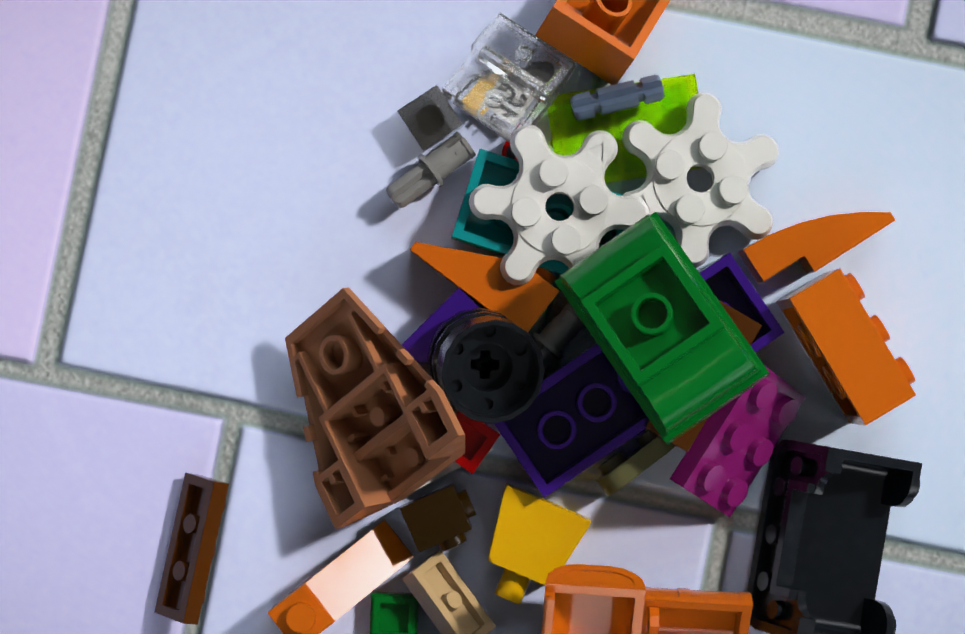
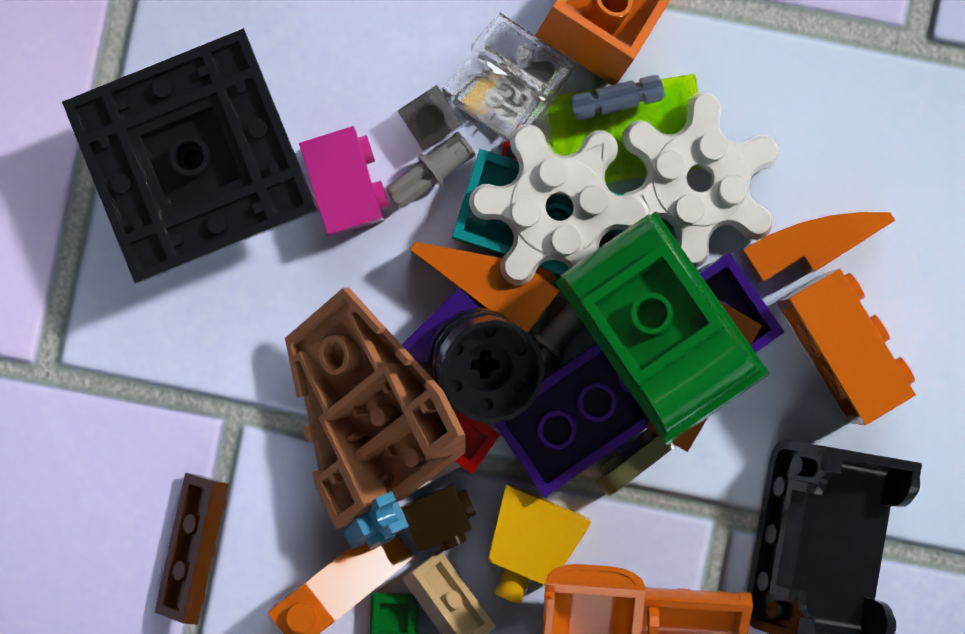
magenta plate [670,365,805,517] -> none
none -> black piece [62,28,318,284]
none -> dark pink brick [299,126,390,238]
none -> dark azure plate [343,491,409,550]

